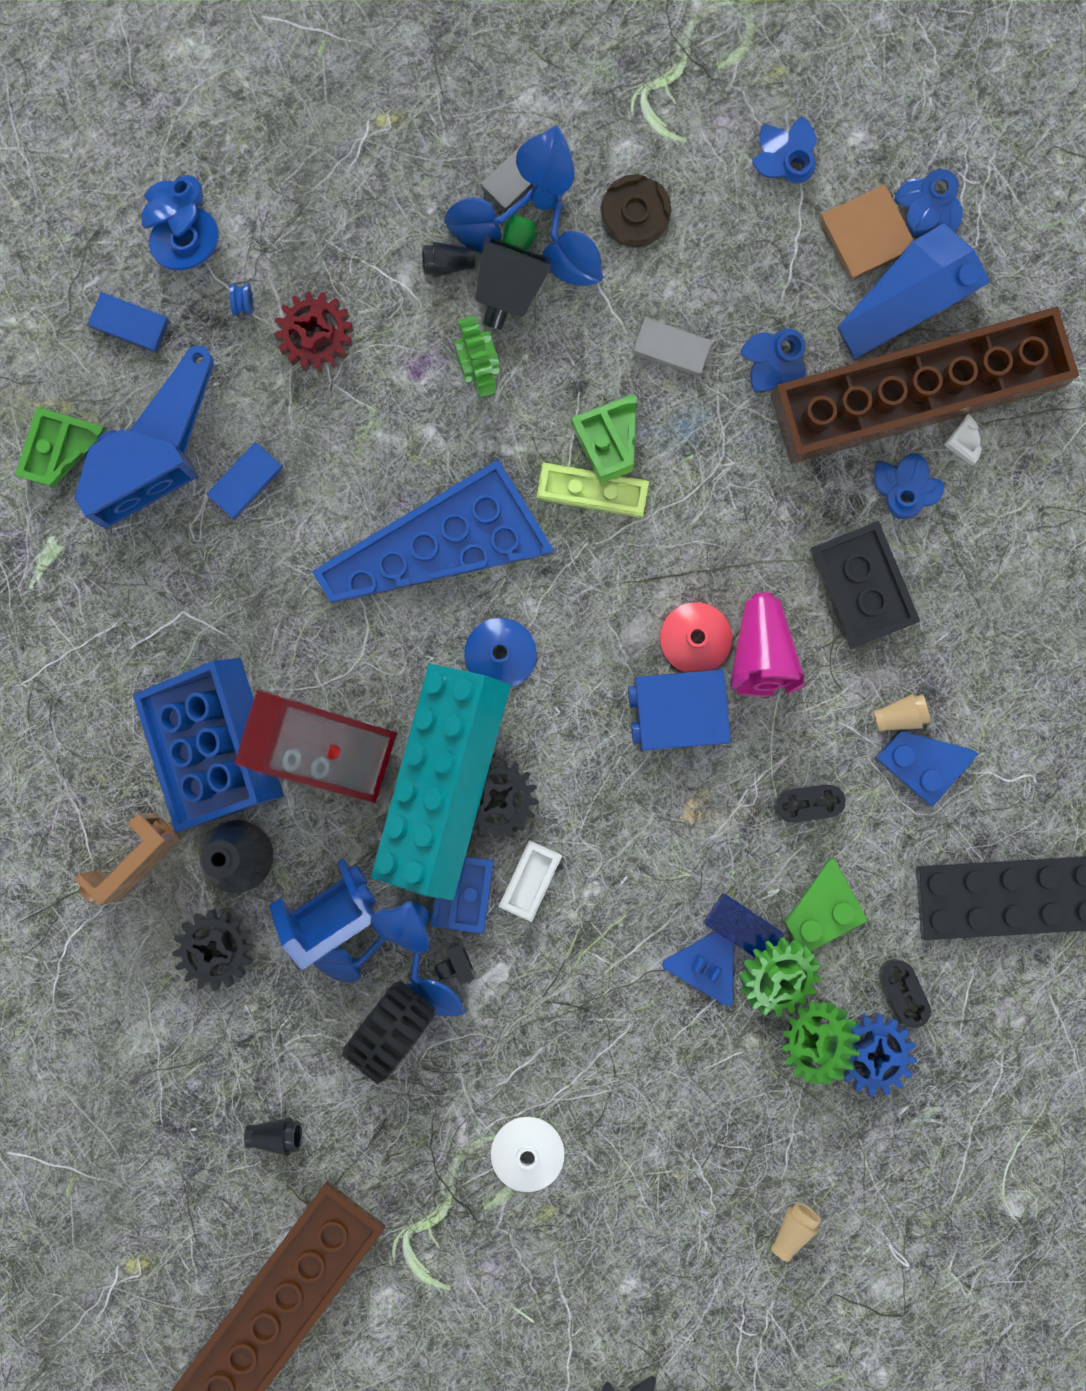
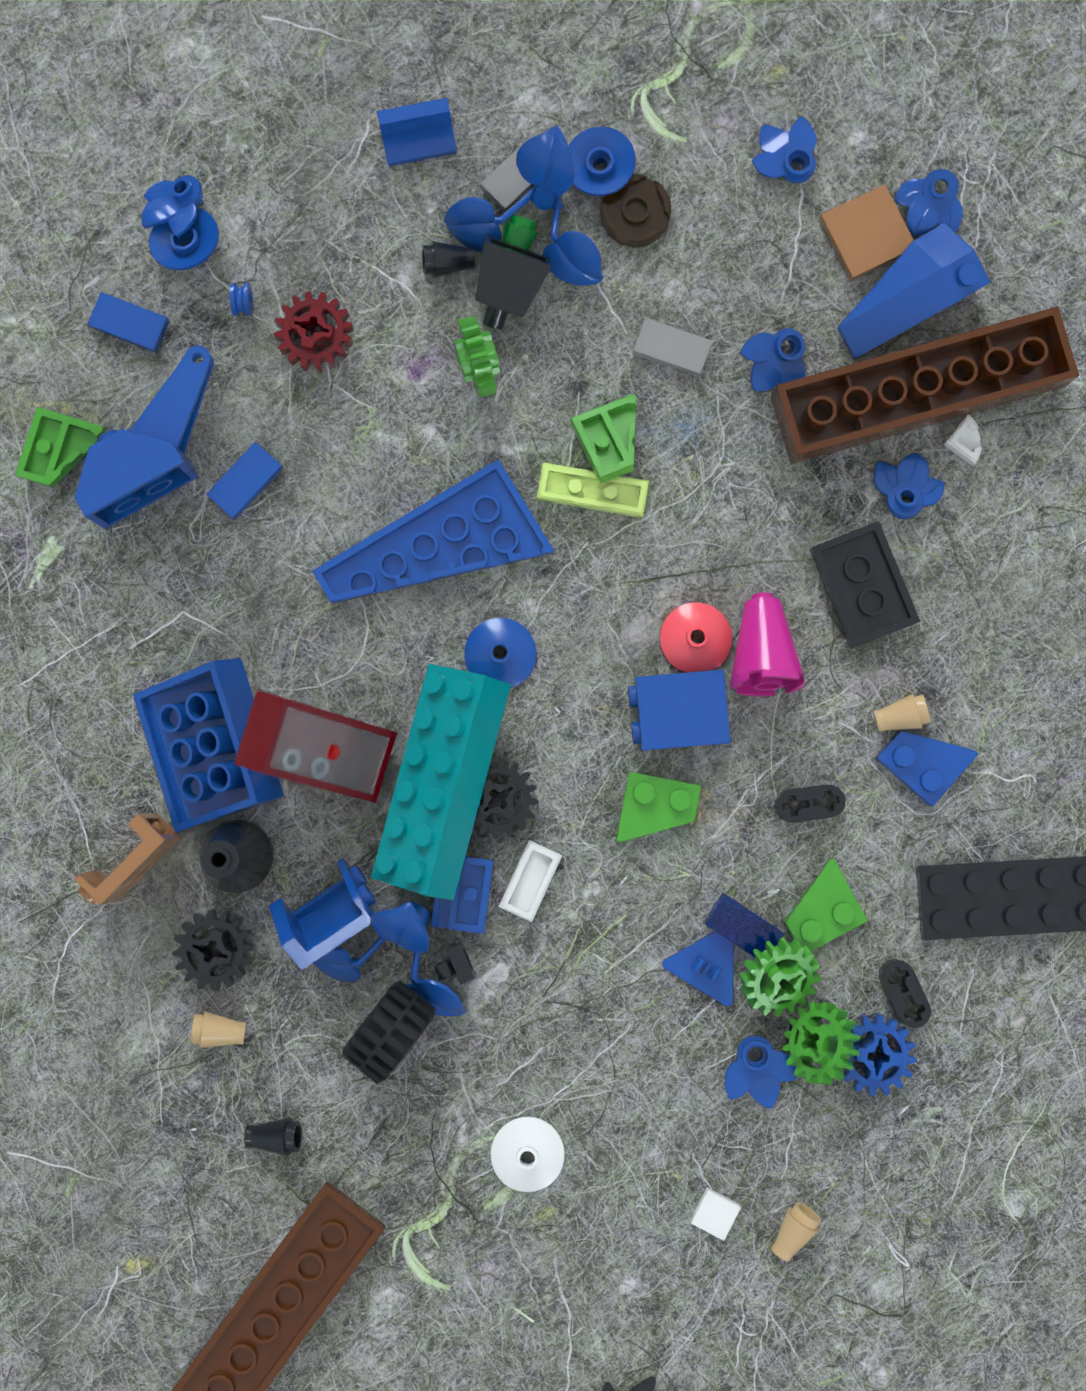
none -> tan cone [190,1011,246,1048]
none -> blue panel [377,98,457,166]
none -> blue dish [568,126,636,196]
none -> bright green wing [616,772,701,842]
none -> white tile [690,1187,741,1241]
none -> blue plate [725,1035,798,1109]

